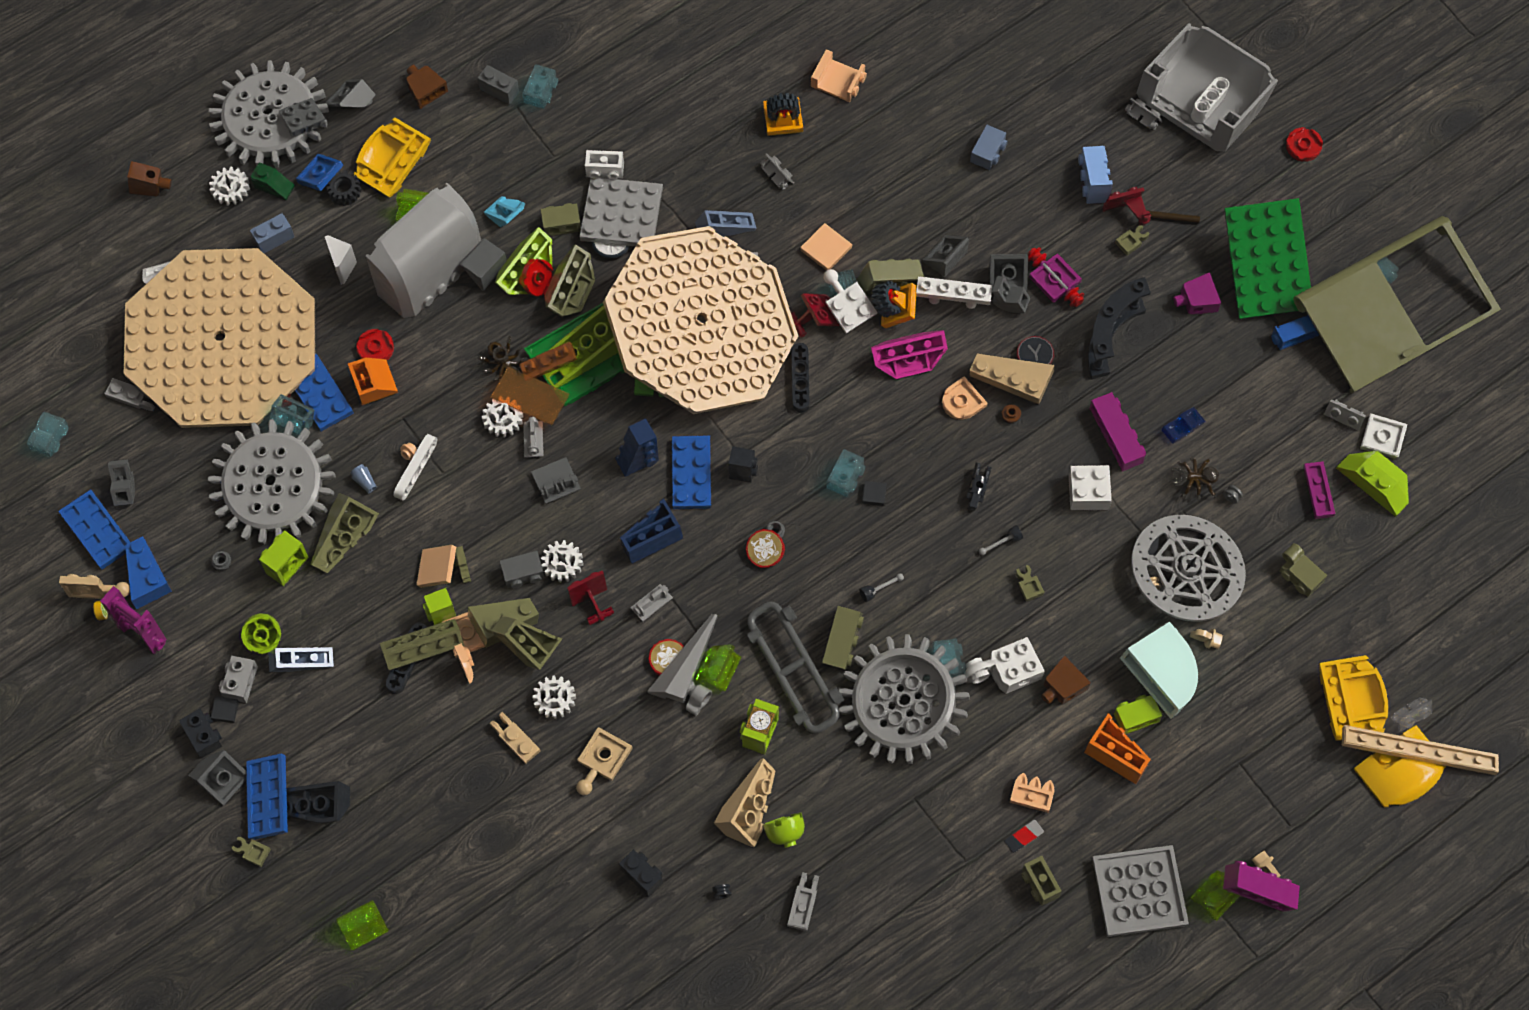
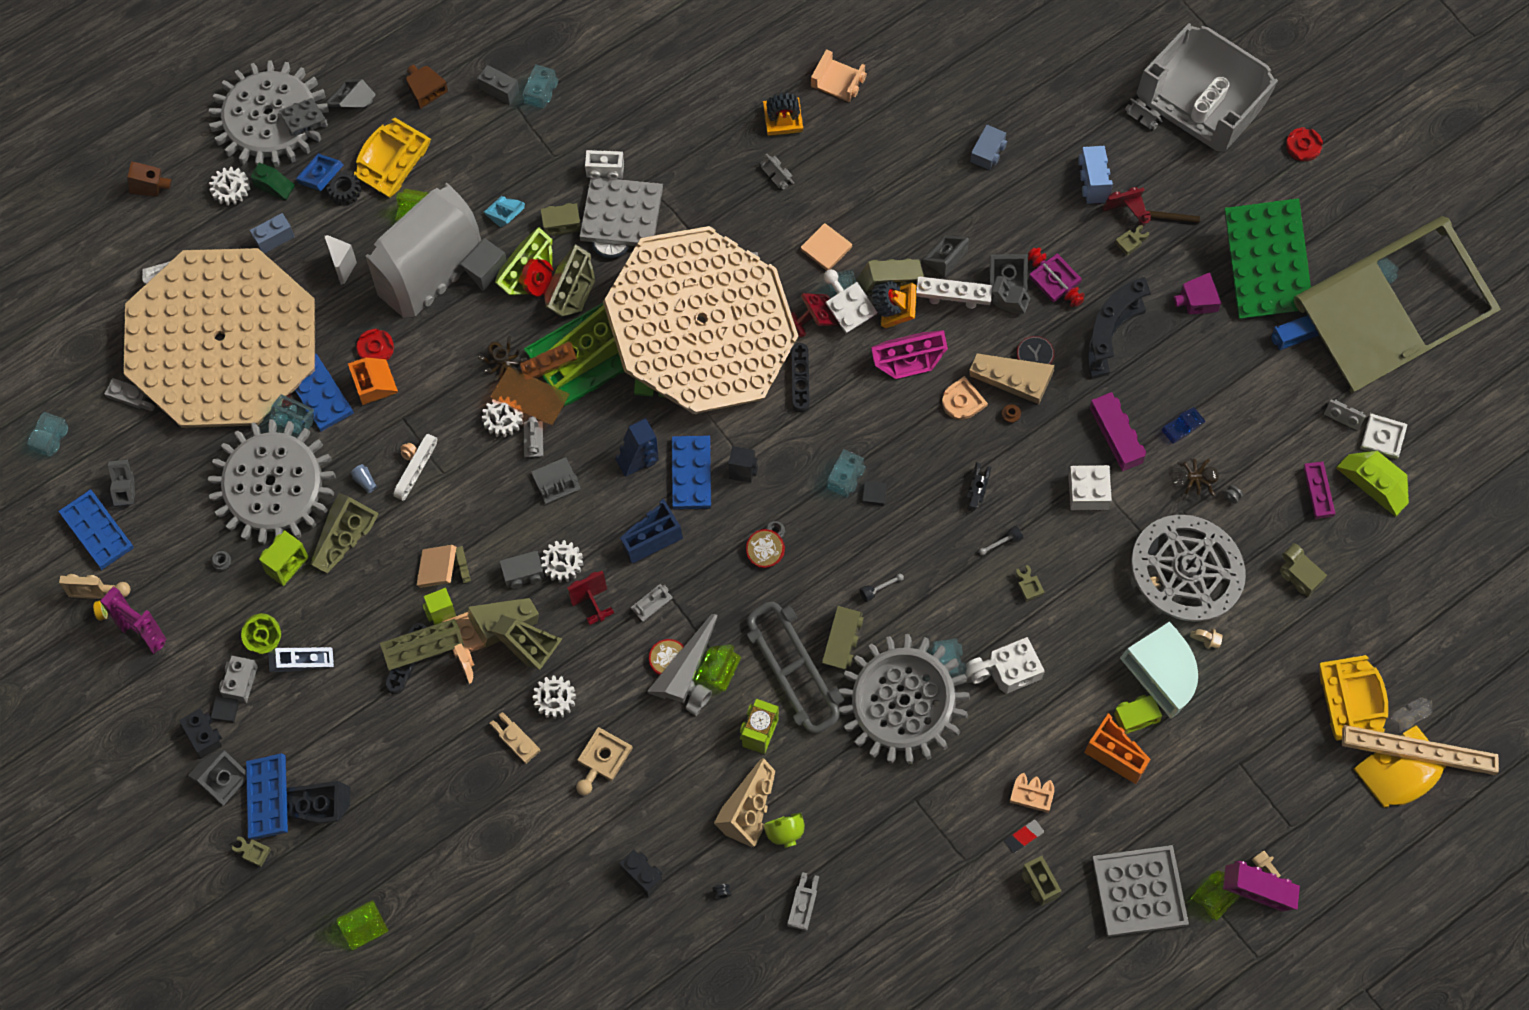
blue wedge [125,536,172,609] -> none
sand blue slope [695,210,757,237] -> none
reddish brown torso [1041,656,1091,704] -> none

